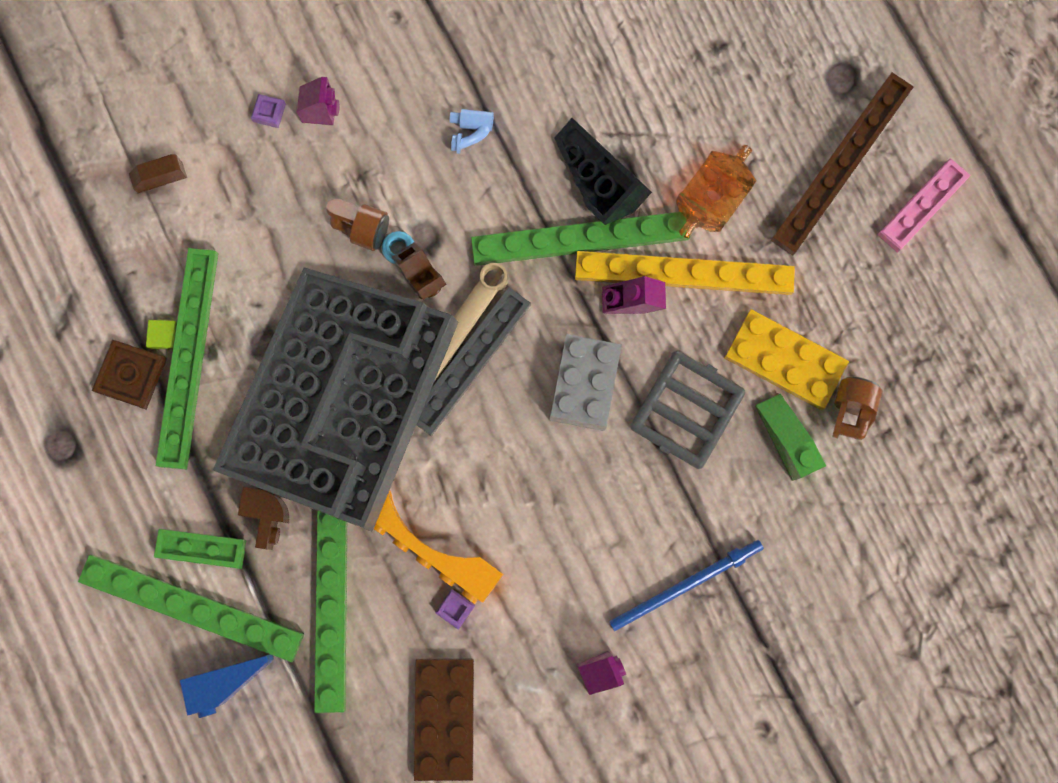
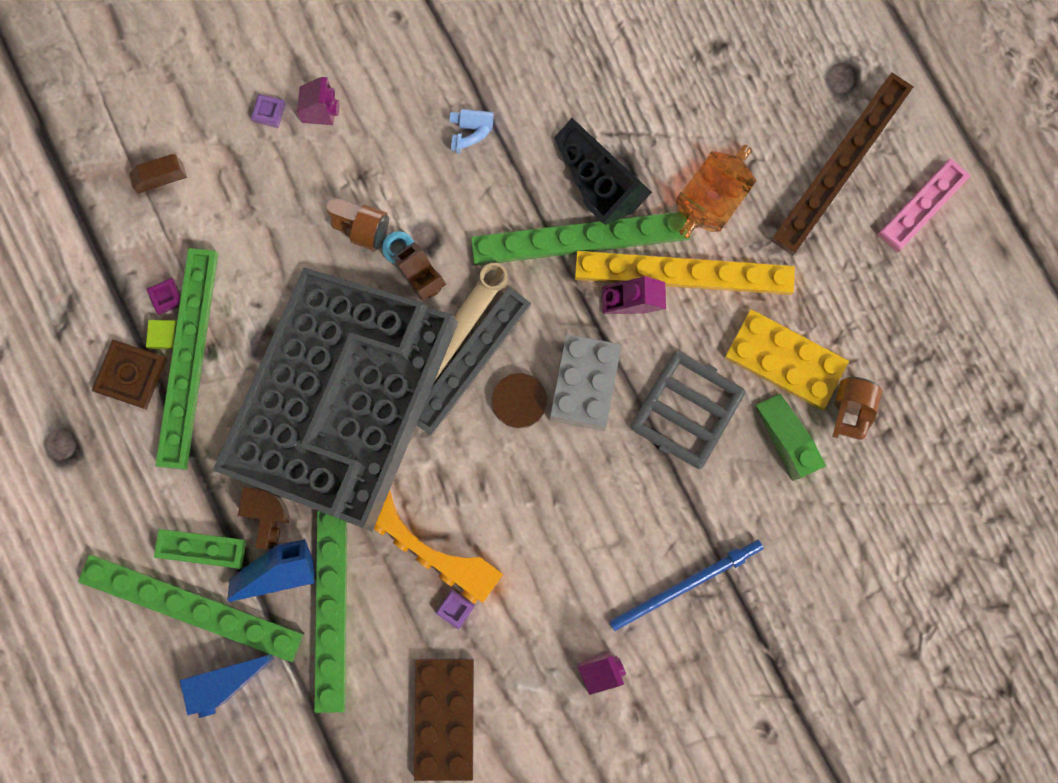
none -> magenta tile [146,278,181,315]
none -> blue slope [227,539,314,602]
none -> reddish brown tile [492,373,547,429]

